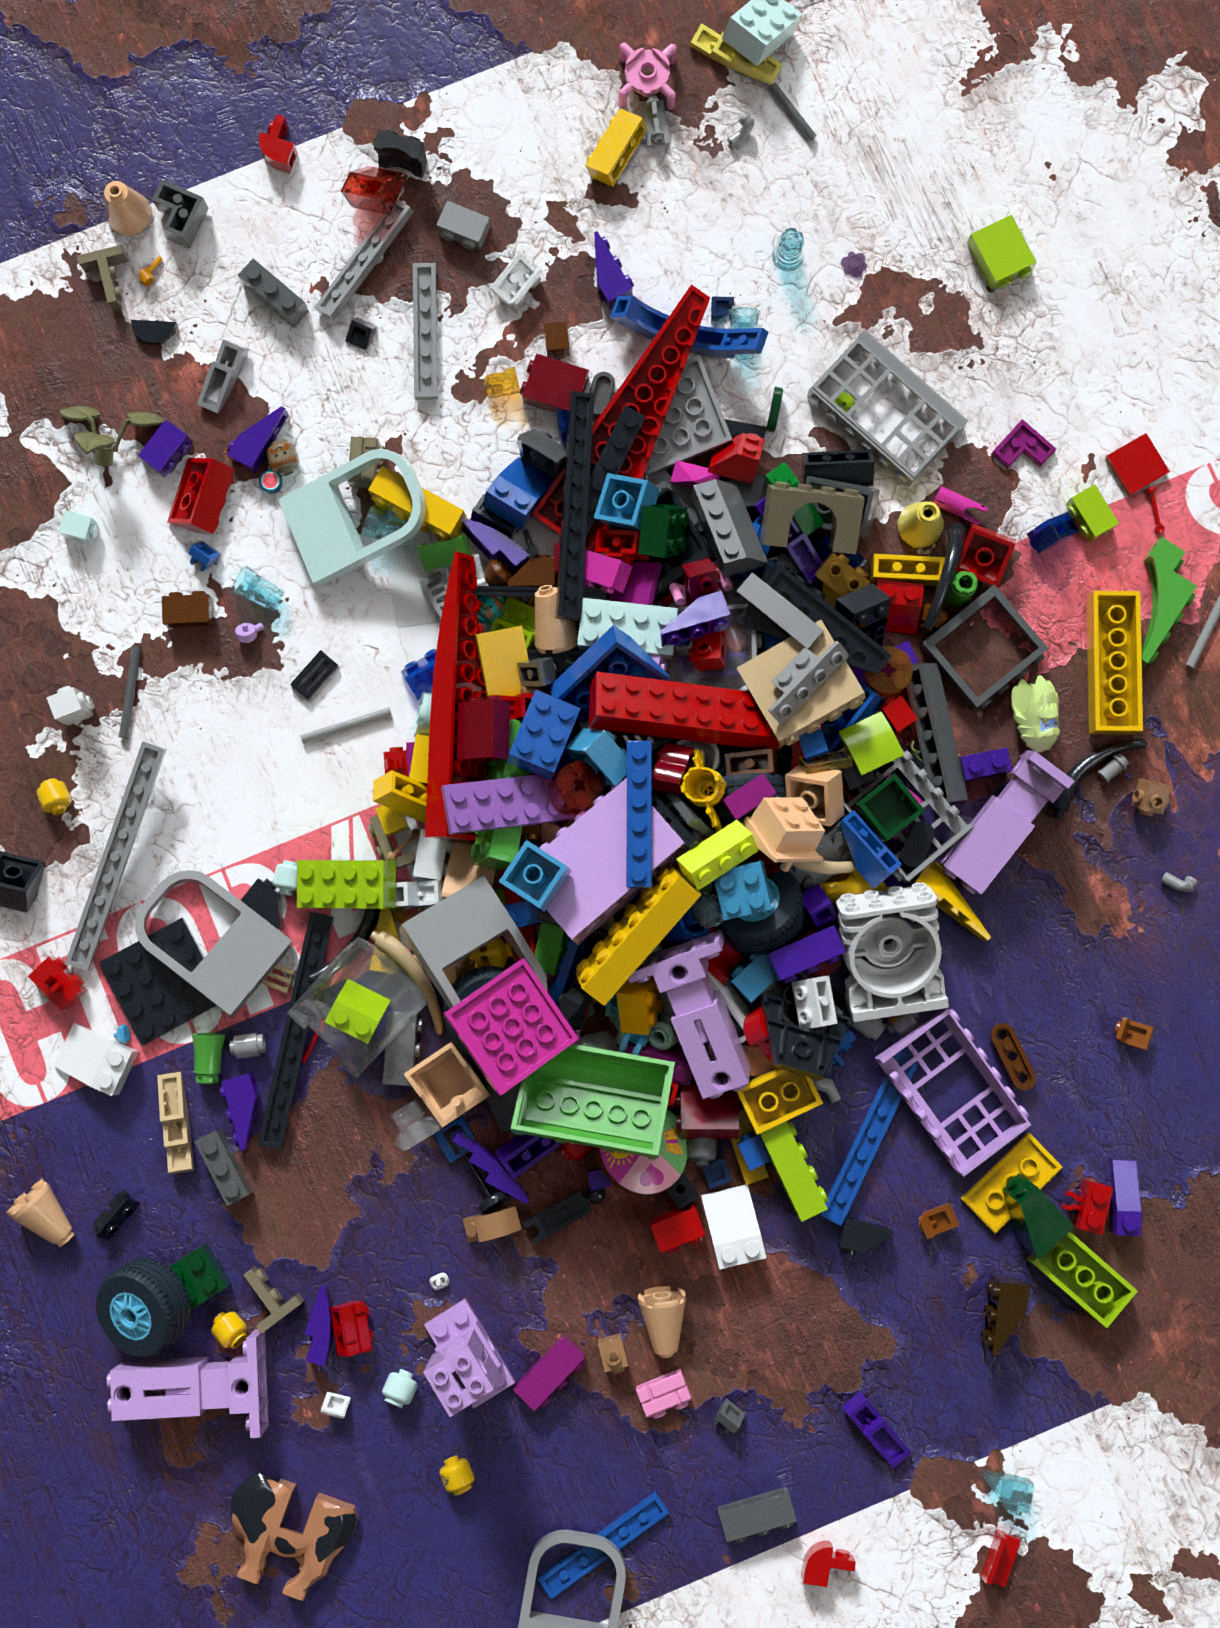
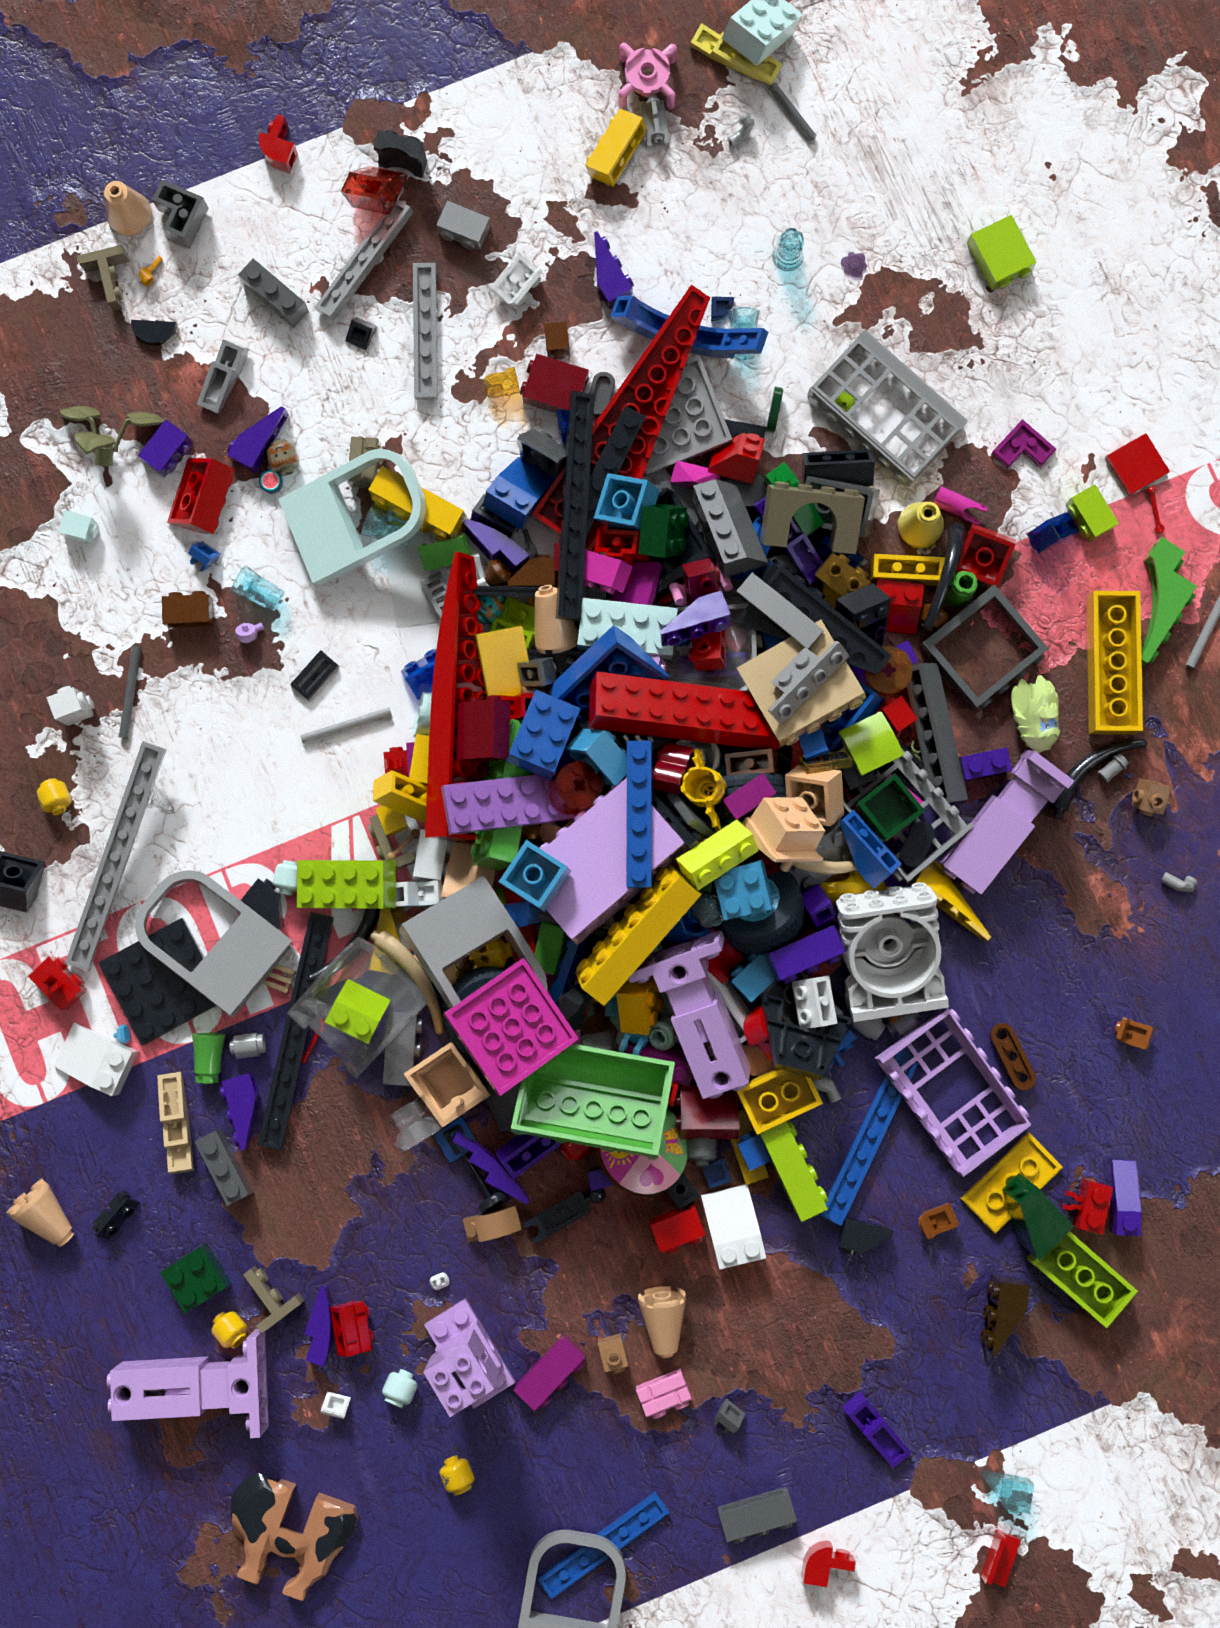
black wheel [96,1258,191,1357] -> none

